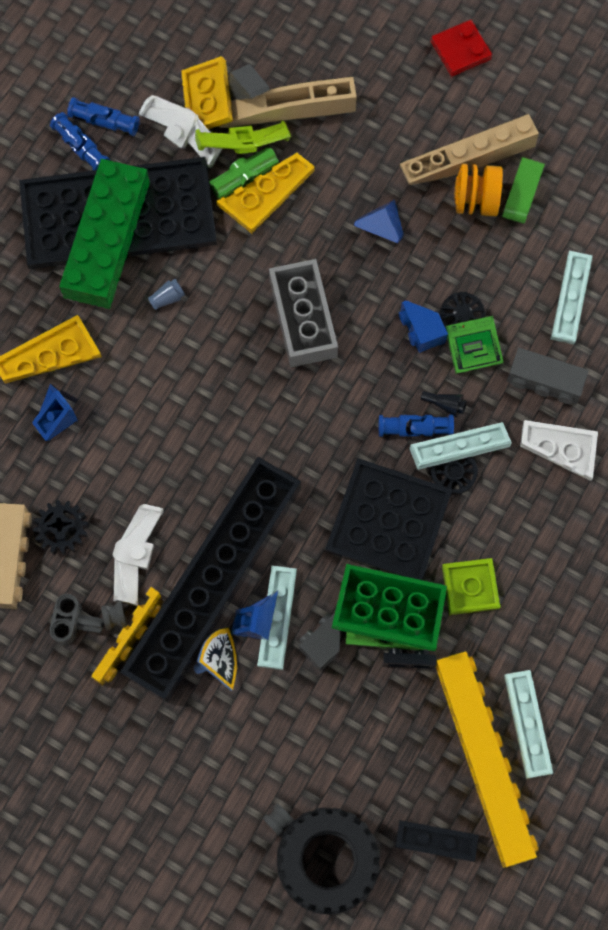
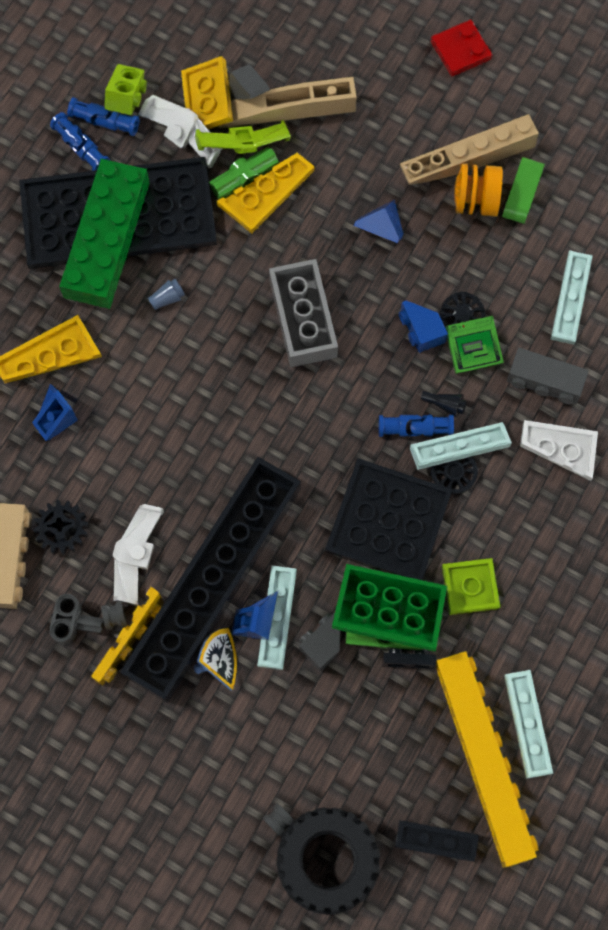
none -> lime brick [105,64,147,115]

